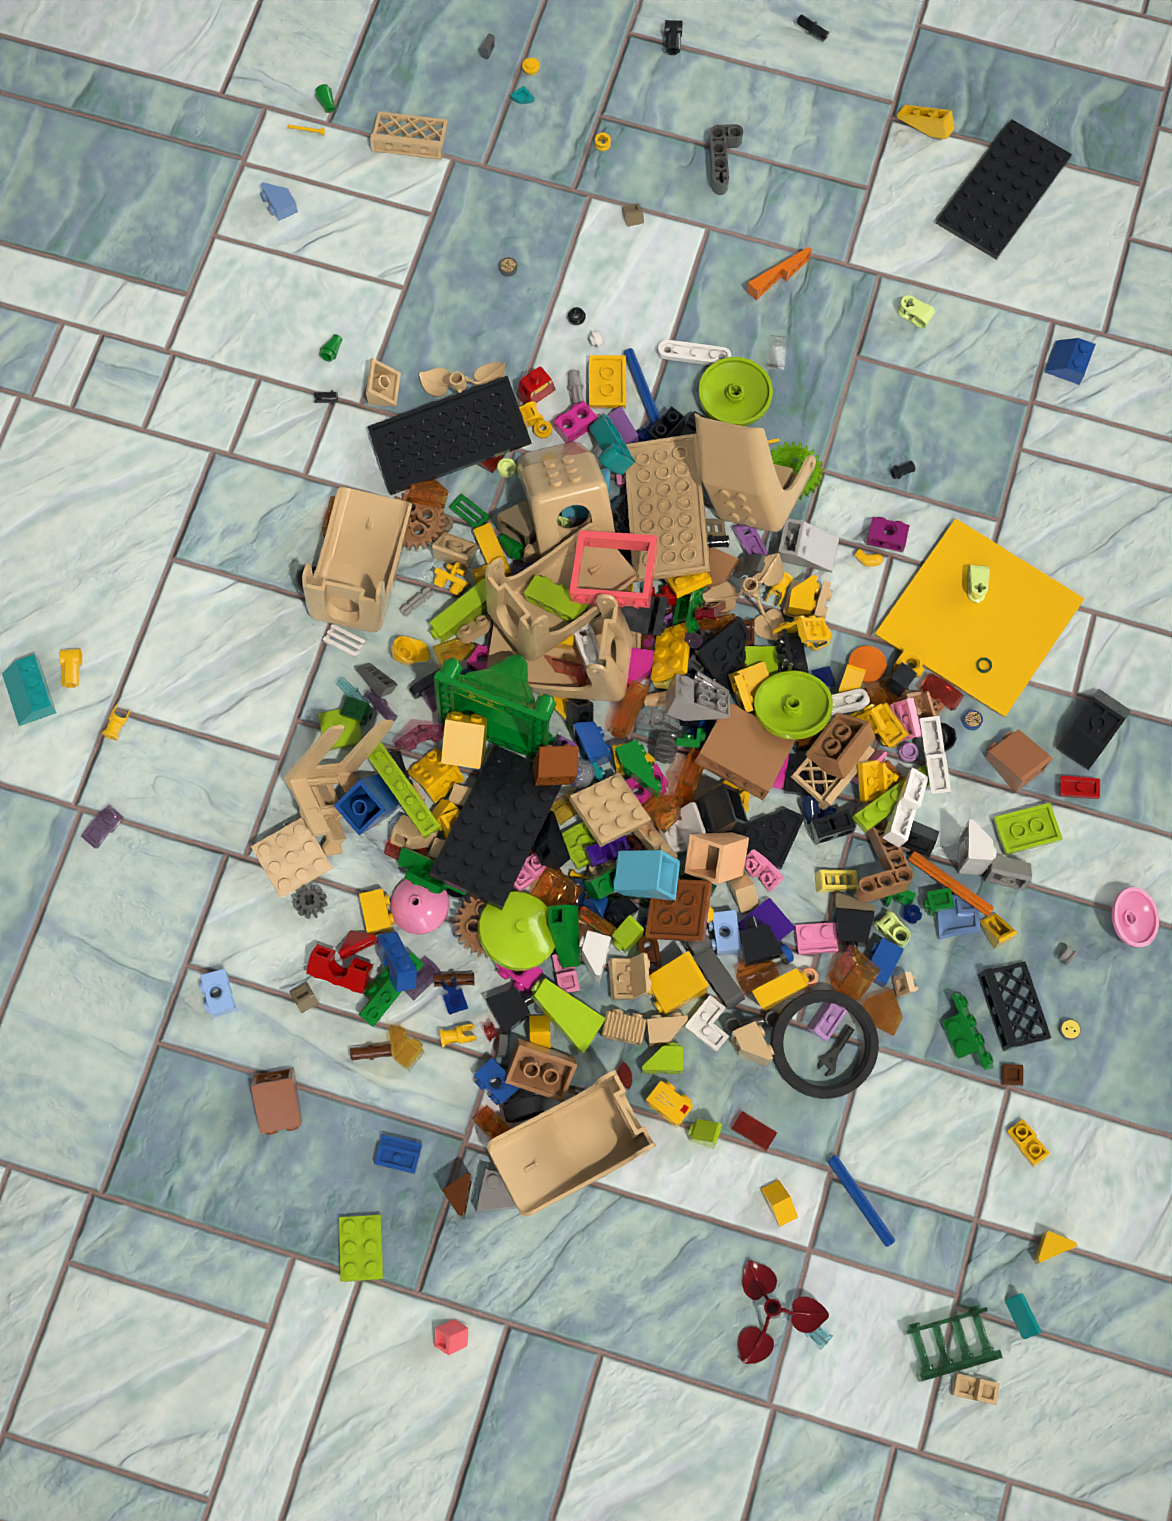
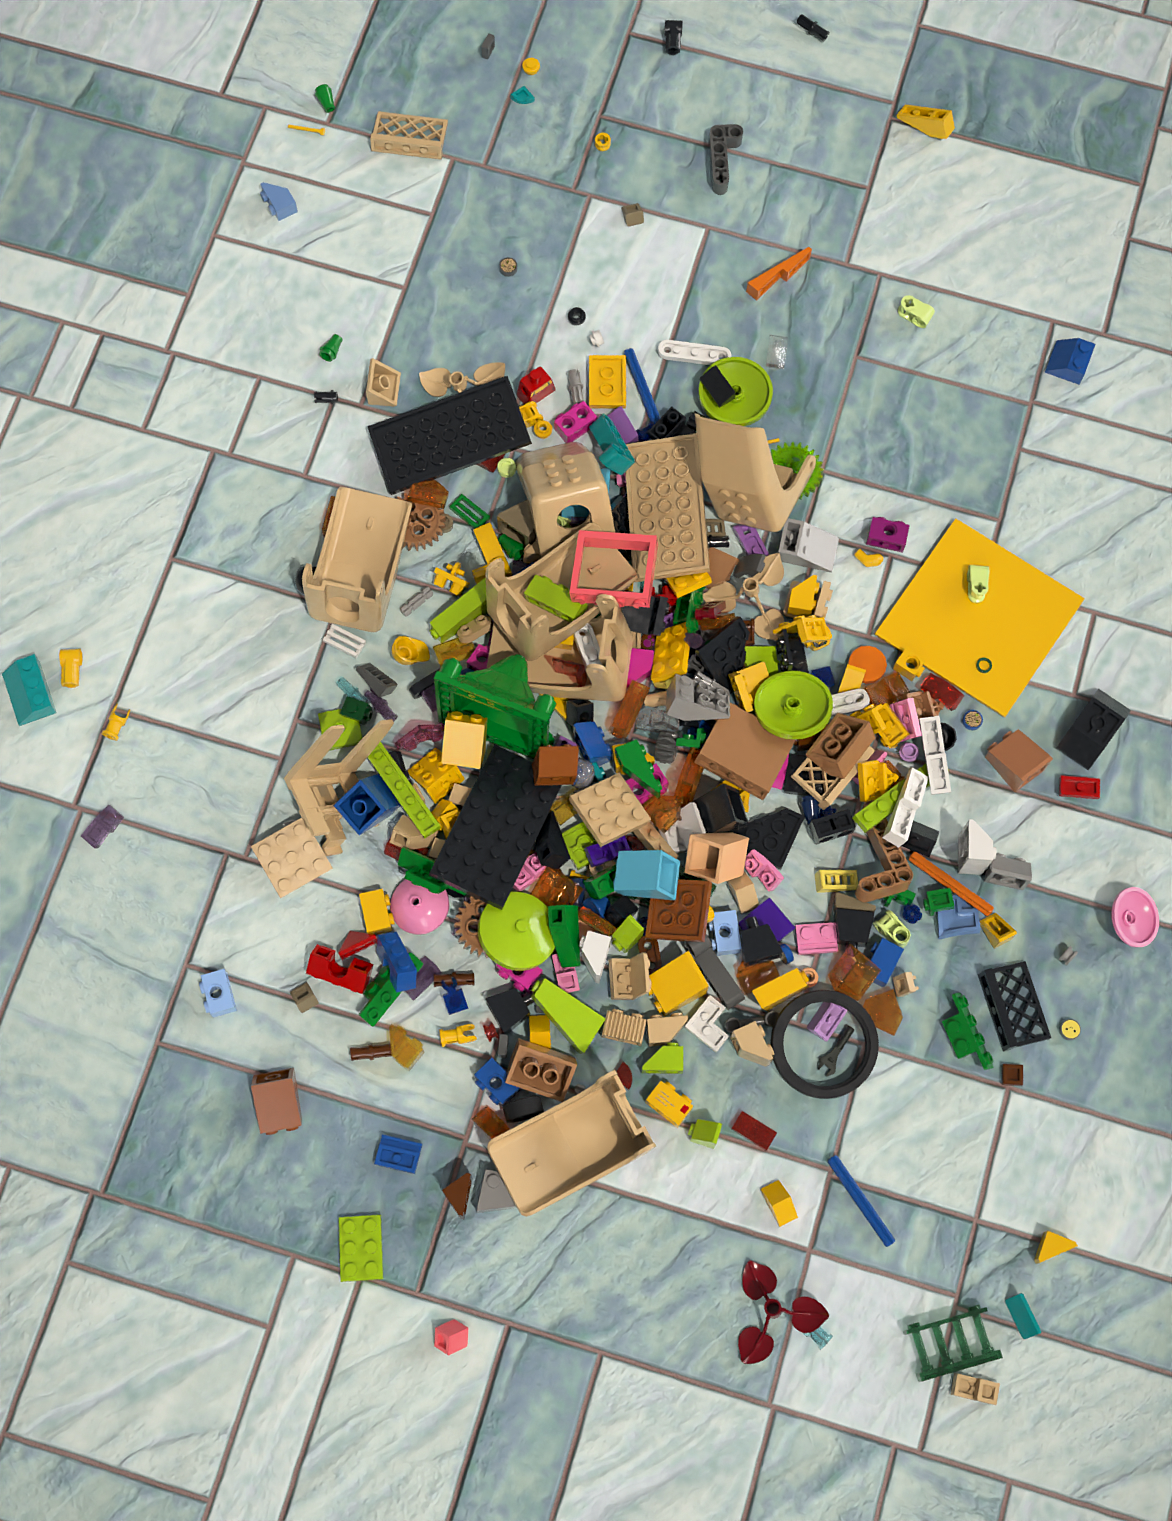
dark grey gear [293,885,328,919] -> none
tan slope [432,532,479,571] -> none
yellow piece [766,572,793,607] -> none
black brick [884,662,918,697] -> none
black pin [890,460,916,479] -> none
black plate [936,119,1072,260] -> none
lime plate [993,803,1063,855] -> none
yellow slope [1007,1119,1050,1167] -> none
none -> black slope [699,365,736,408]

